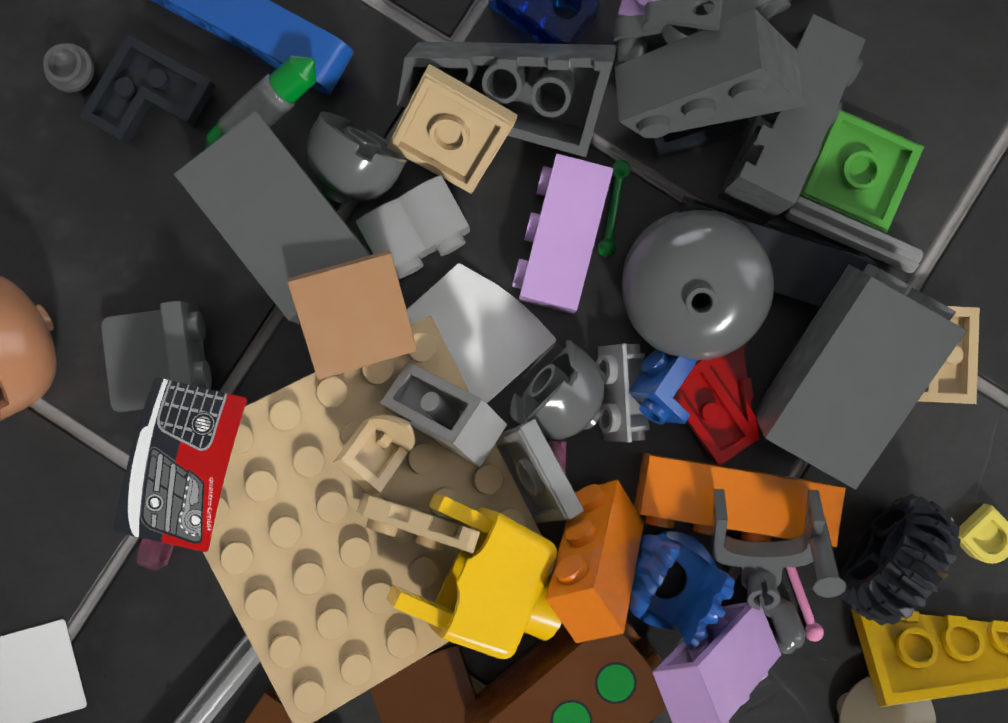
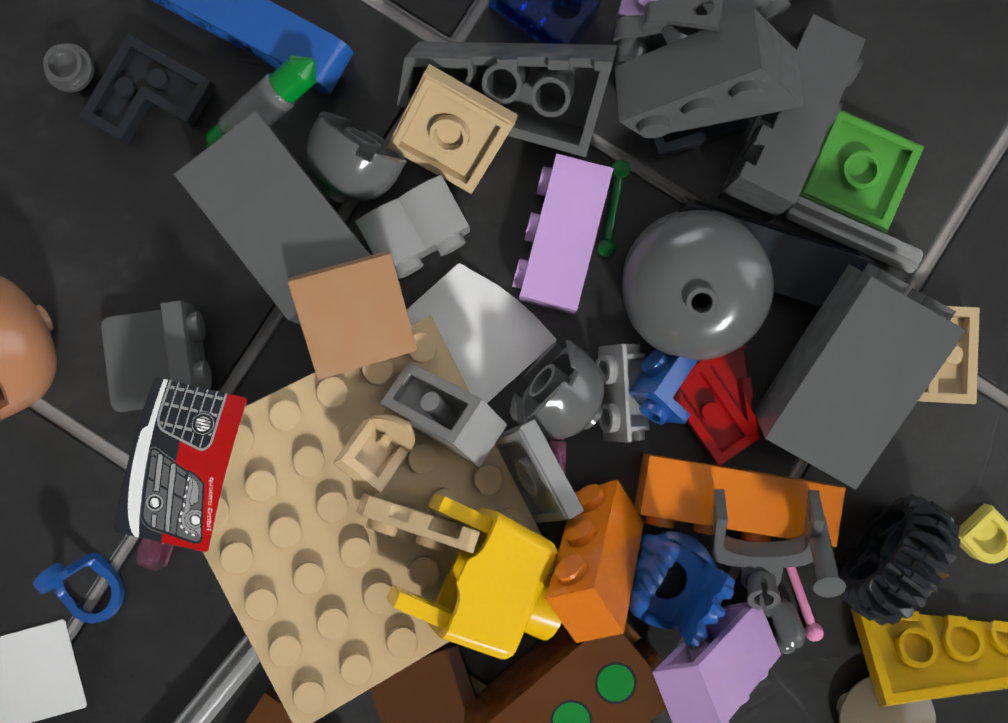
none -> blue piece [33,553,125,624]

